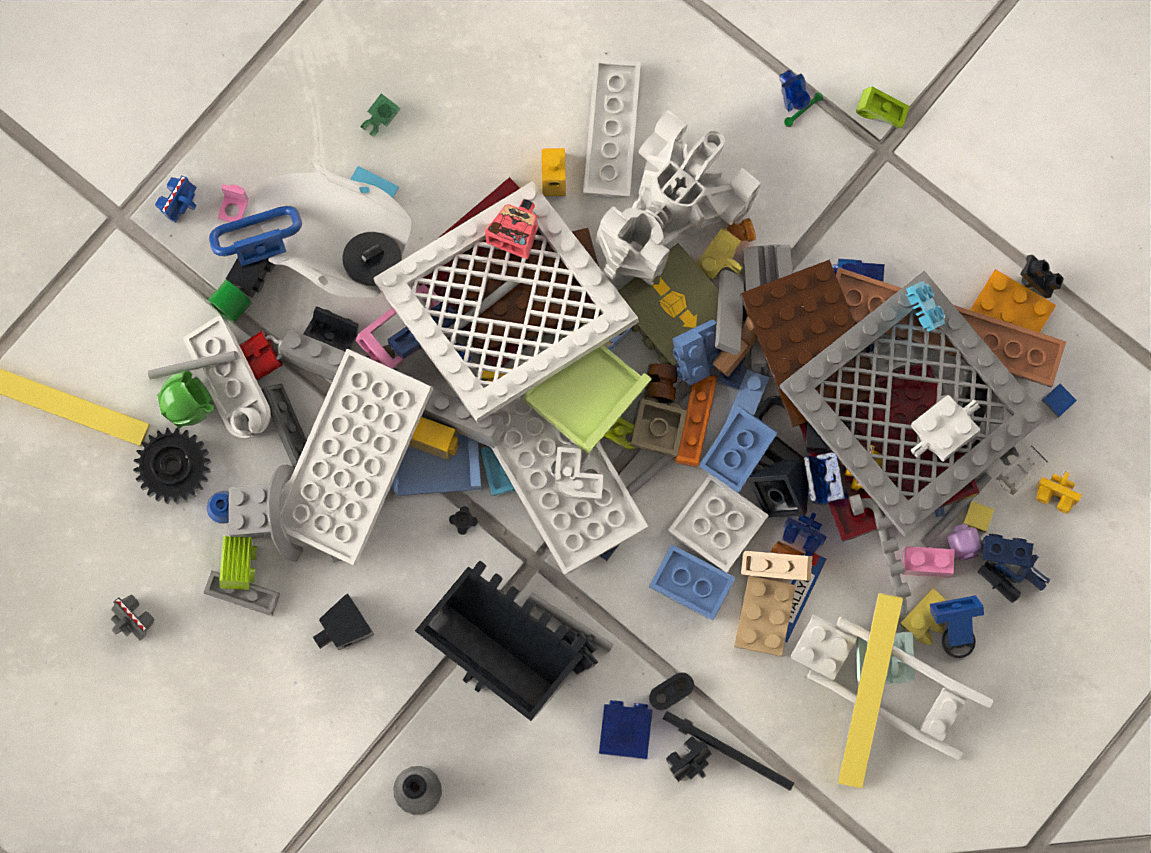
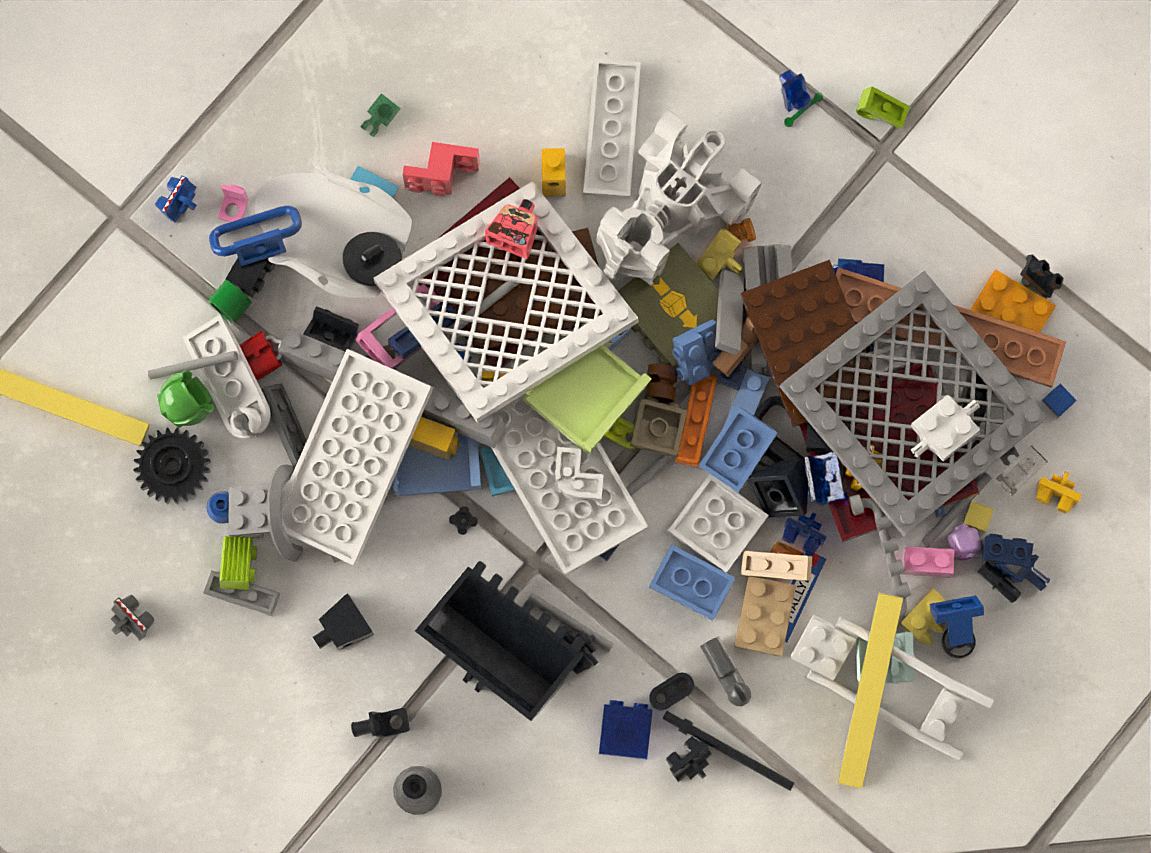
medium azure hinge [906,281,945,332] -> none
none -> black bracket [351,708,410,737]
none -> coral bracket [402,142,480,196]
none -> dark grey piece [700,636,751,706]

